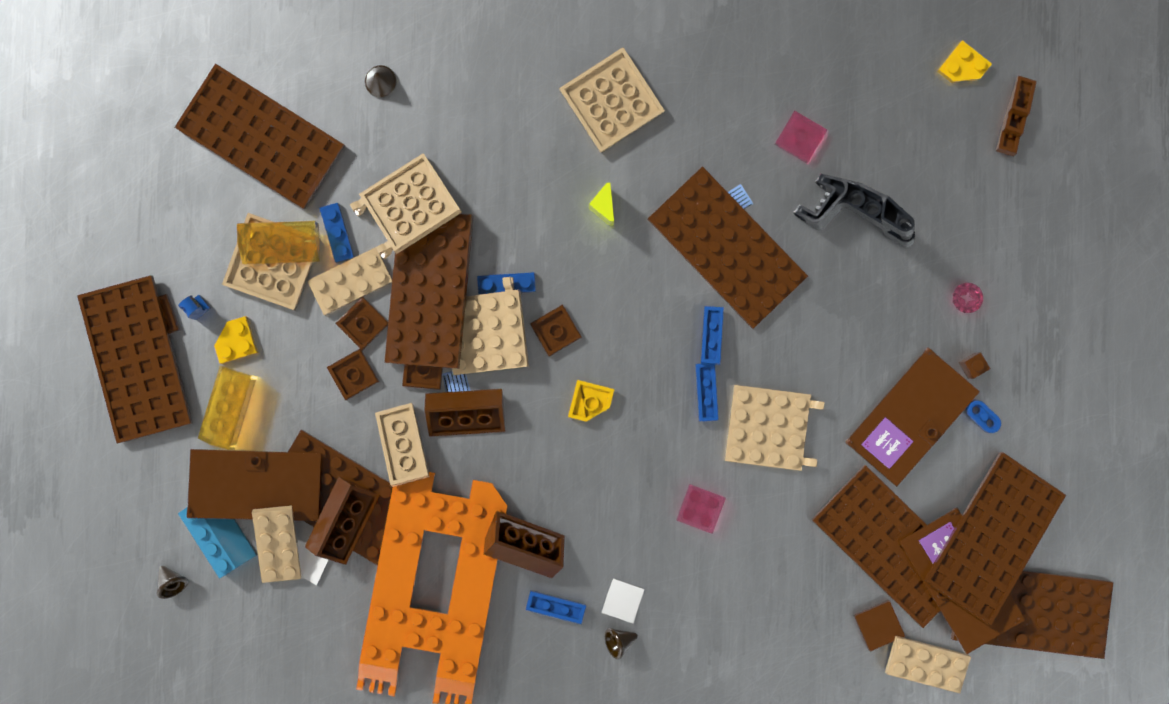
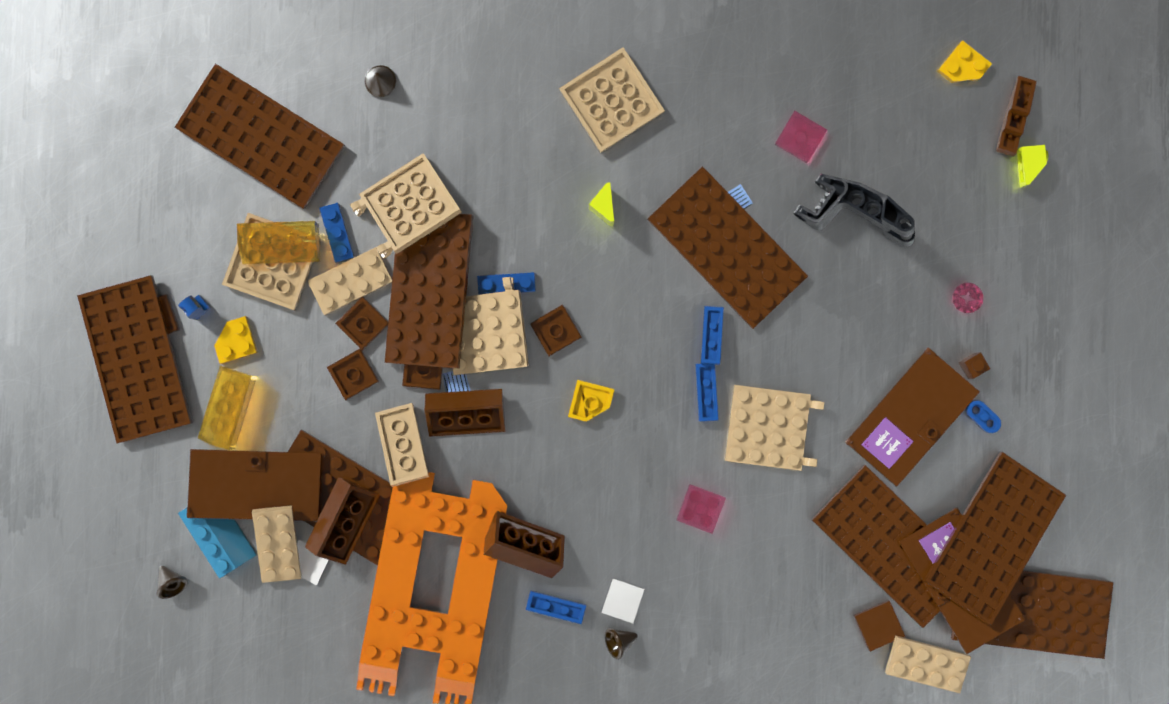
none -> neon yellow slope [1017,145,1049,188]

